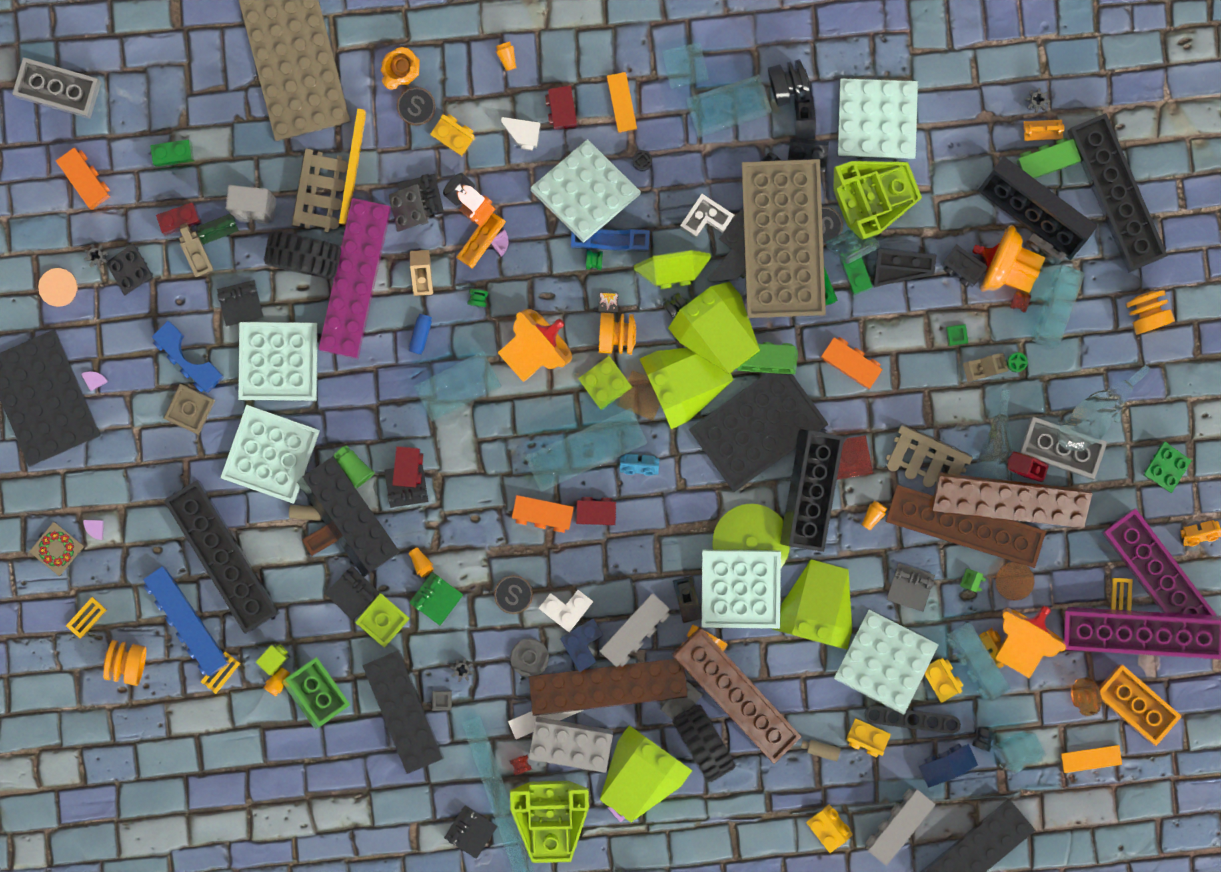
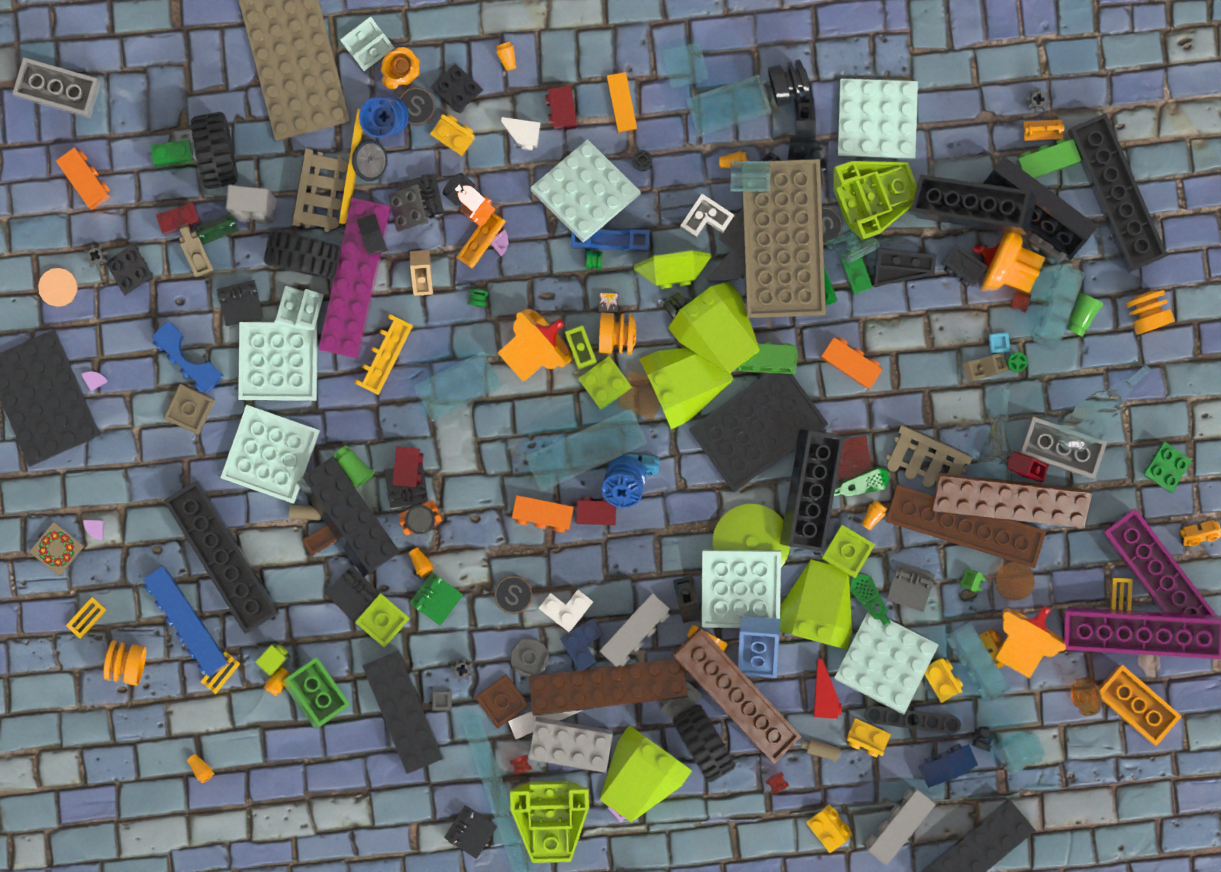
blue piece [409,314,432,355] -> none
green tile [946,324,968,346] -> none
light orange tile [1061,745,1122,773] -> none
none -> light orange cone [187,754,214,783]
none -> black tyre [191,112,238,189]
none -> light aqua slope [274,286,324,330]
none -> light aqua slope [339,16,394,71]
none -> flat silver wheel [352,140,388,181]
none -> yellow hinge [354,314,413,395]
none -> black slope [357,214,388,257]
none -> blue wheel [359,95,409,138]
none -> piece [399,500,443,536]
none -> black hinge [430,63,483,114]
none -> reddish brown tile [475,674,529,728]
none -> lime brick [565,325,597,370]
none -> blue wheel [602,456,647,508]
none -> light orange cone [719,151,748,170]
none -> clear light blue panel [731,161,770,191]
none -> medium blue slope [738,616,781,678]
none -> clear red wheel [765,772,790,794]
none -> red slope [813,658,842,719]
none -> lime plate [821,525,875,578]
none -> piece [834,467,890,496]
none -> green piece [850,574,891,627]
none -> black brick [911,174,1037,235]
none -> medium azure tile [988,332,1010,354]
none -> bright green plant [1066,292,1104,337]

